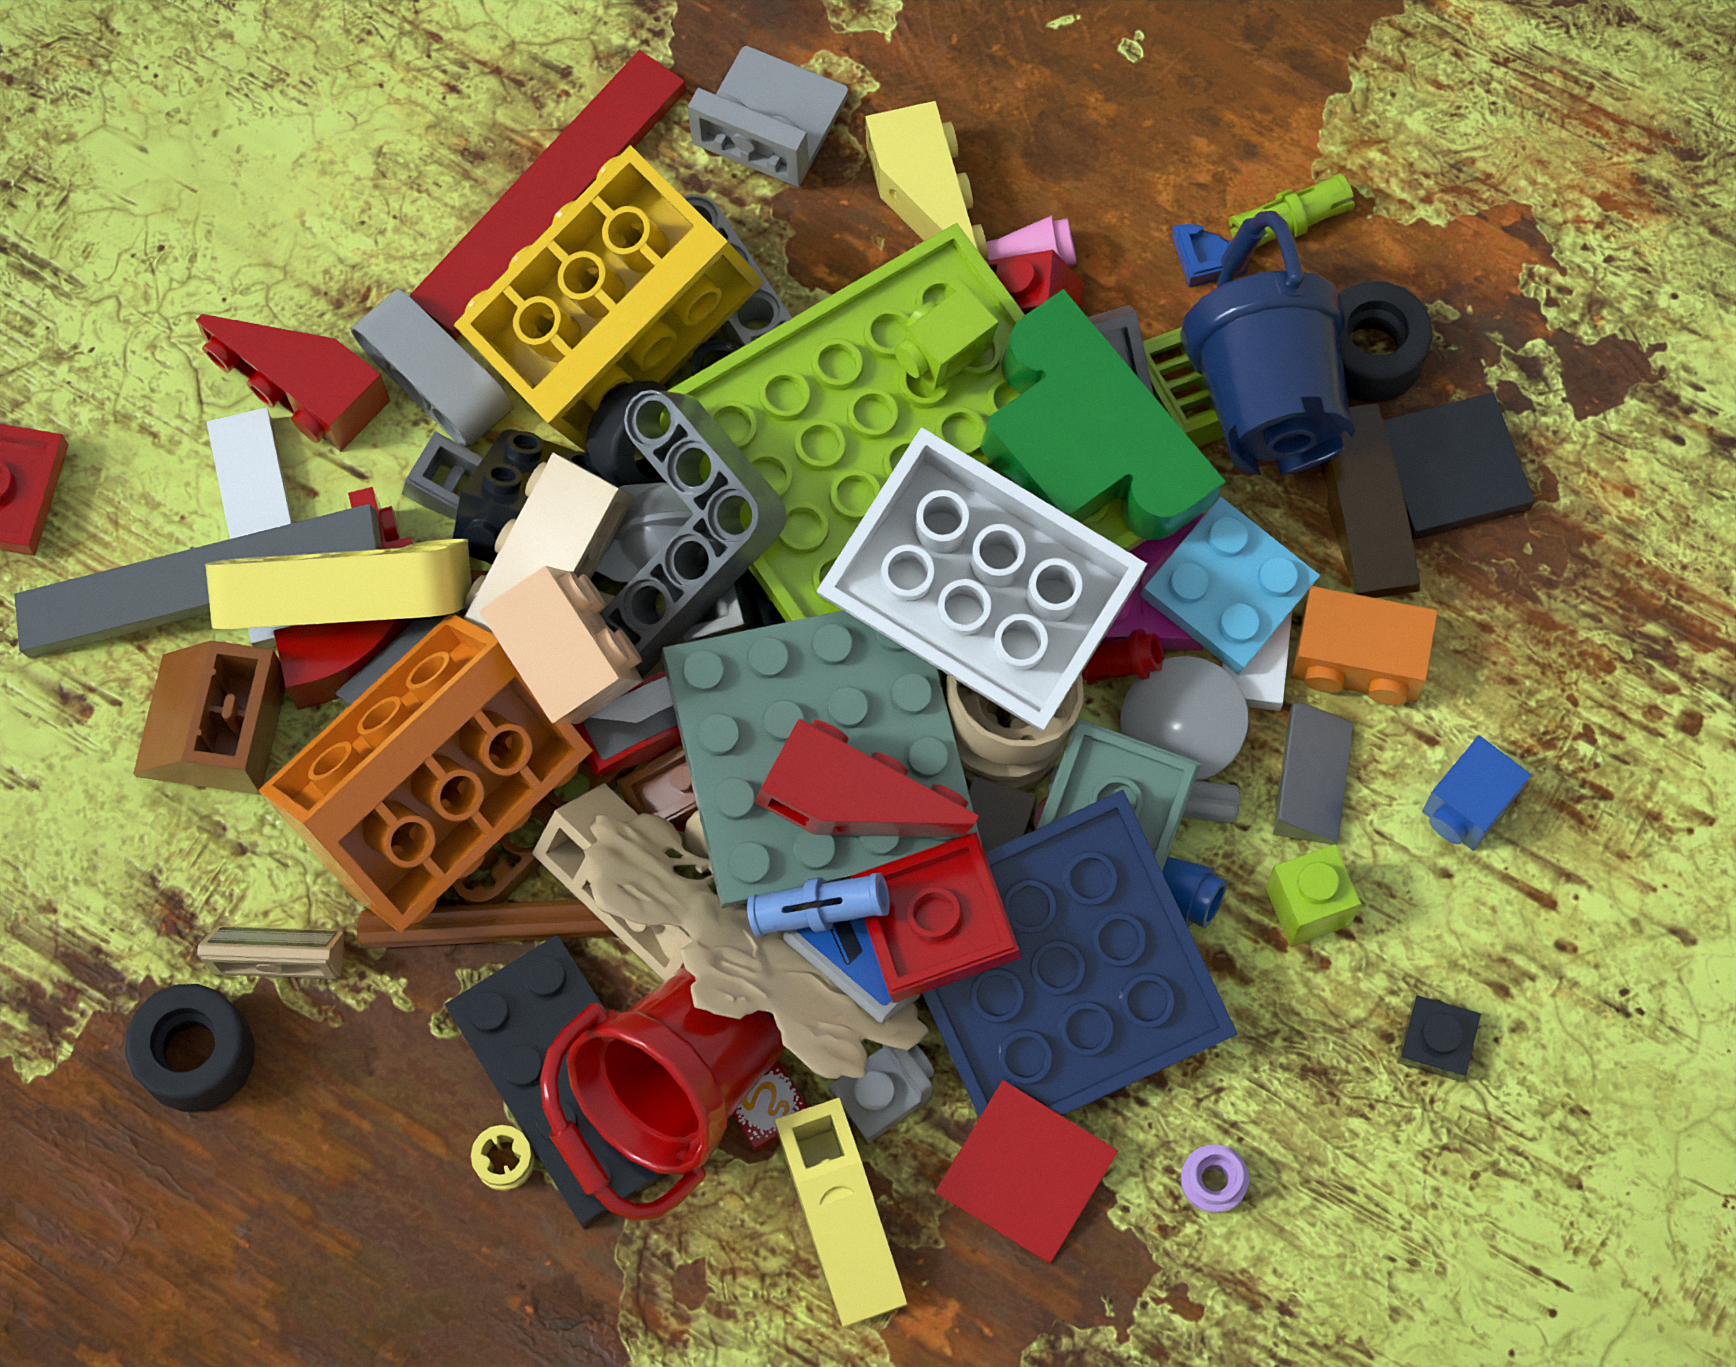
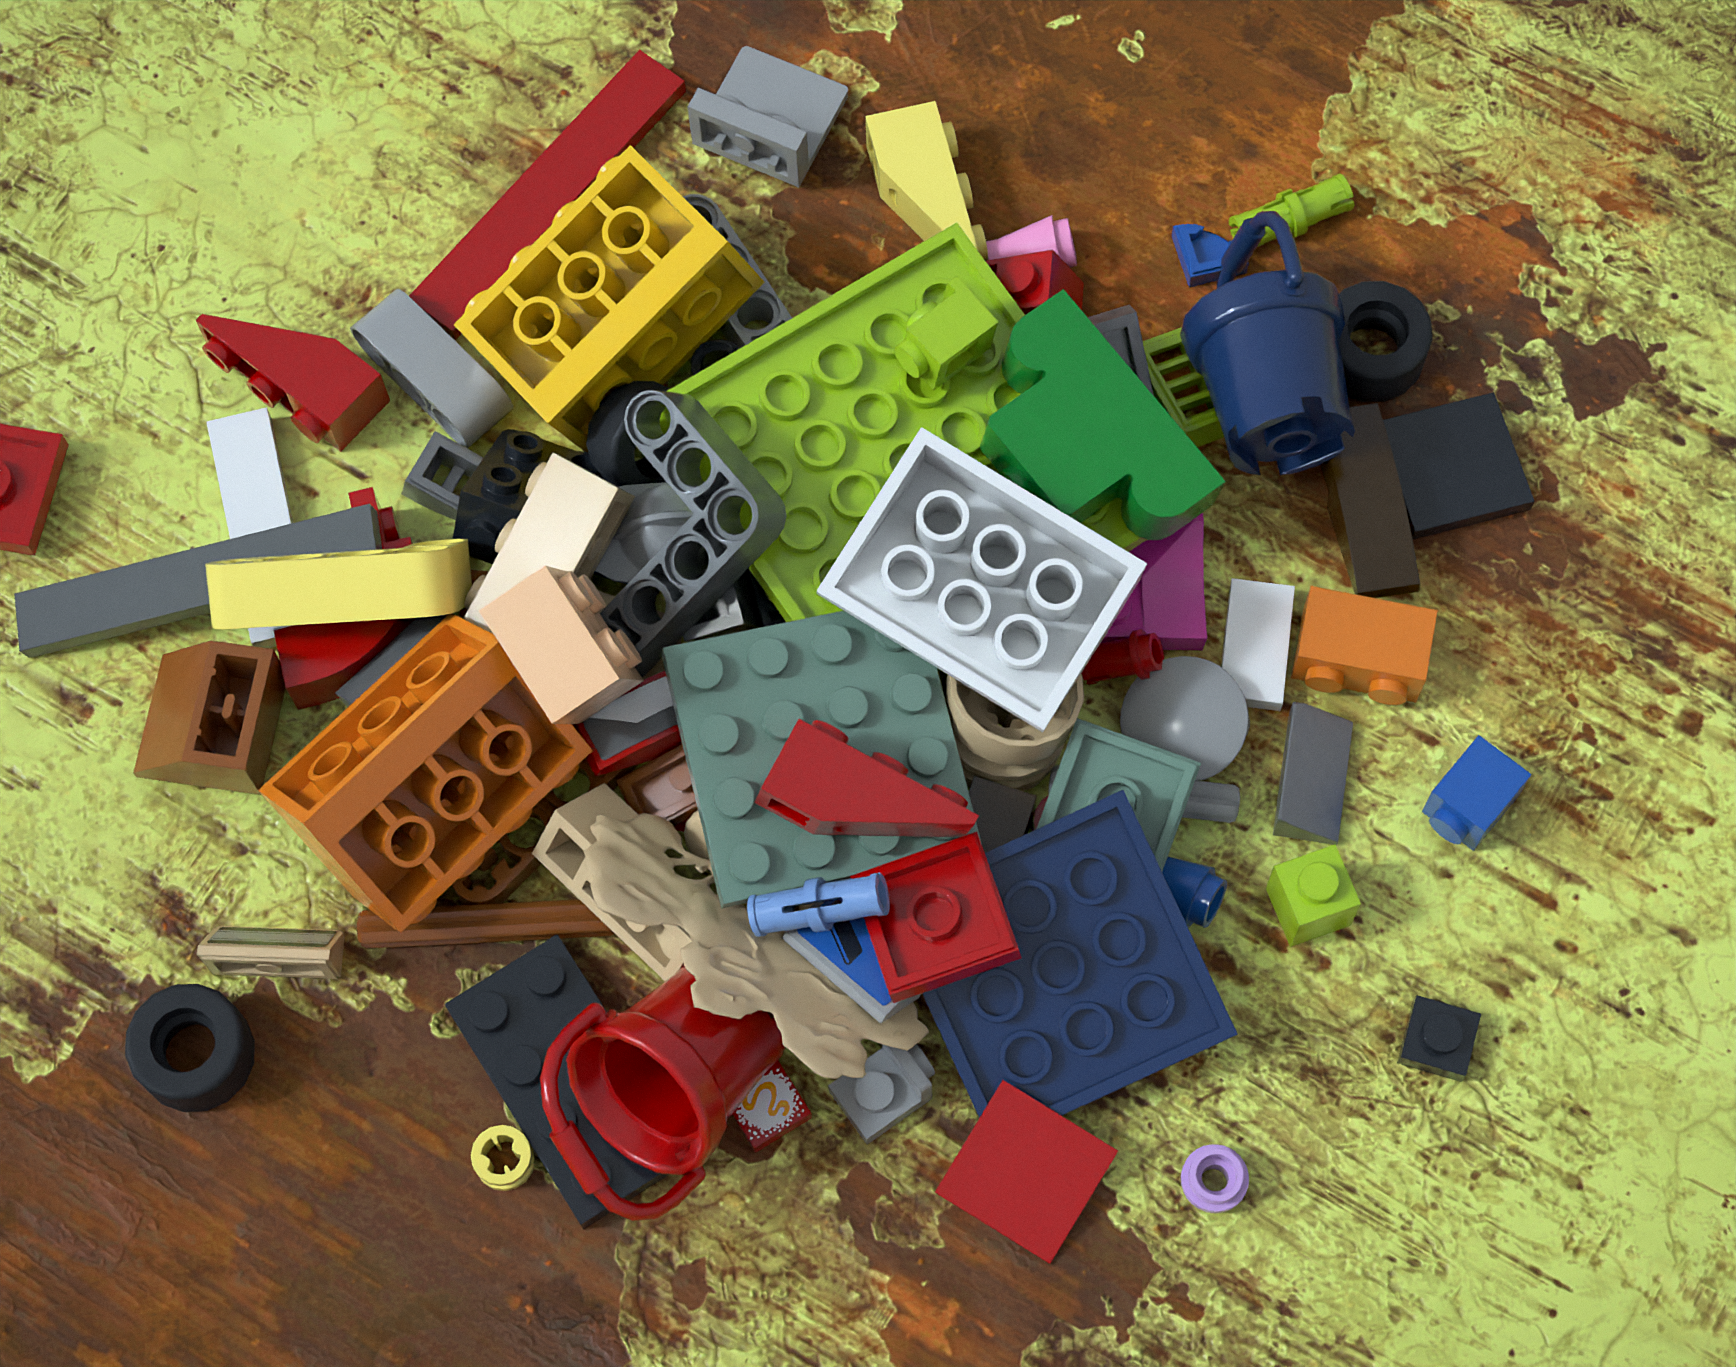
light yellow slope [775,1098,907,1328] -> none
medium azure plate [1140,496,1320,675] -> none

